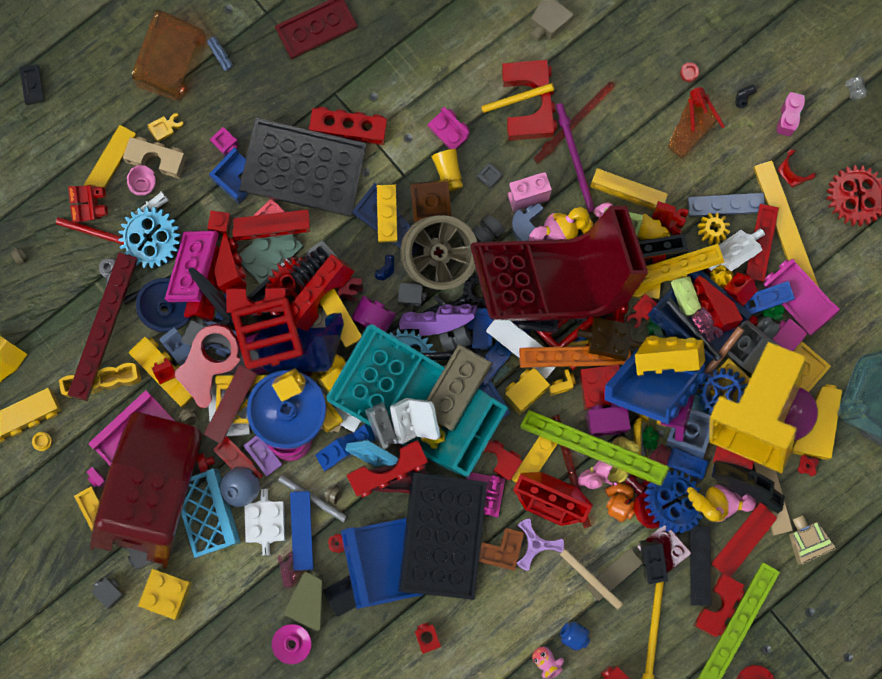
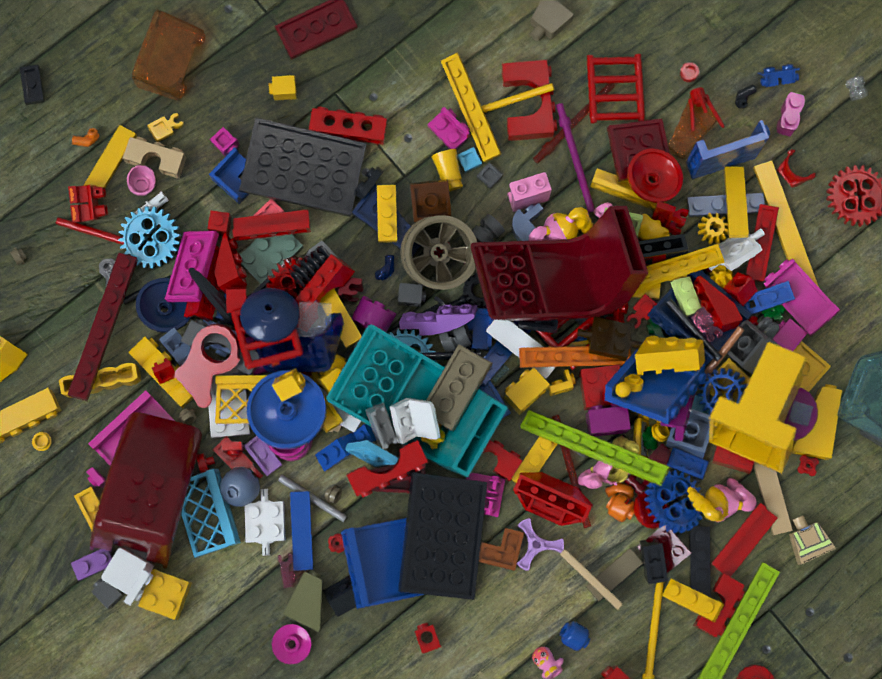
dark red tile [204,365,258,443] -> none
sand blue axle [207,36,233,71] -> none
black slope [711,461,785,514] -> none
none -> medium lavender plate [71,549,113,581]
none -> orange arm [72,128,99,147]
none -> white bracket [101,547,154,606]
none -> red plate [222,441,244,455]
none -> dark blue dish [240,288,300,343]
none -> yellow brick [269,75,297,100]
none -> clear piece [298,301,332,339]
none -> black plate [355,166,384,200]
none -> yellow plate [441,53,502,162]
none -> medium azure tile [457,147,482,173]
none -> red bar [587,54,645,124]
none -> dark red plate [607,119,670,182]
none -> yellow plate [615,374,644,398]
none -> red dish [627,149,683,203]
none -> yellow plate [651,423,670,442]
none -> yellow plate [662,579,724,622]
none -> blue panel [686,120,770,180]
none -> yellow tile [724,167,749,238]
none -> blue hinge [758,64,800,87]
none -> clear light blue tile [788,401,813,426]

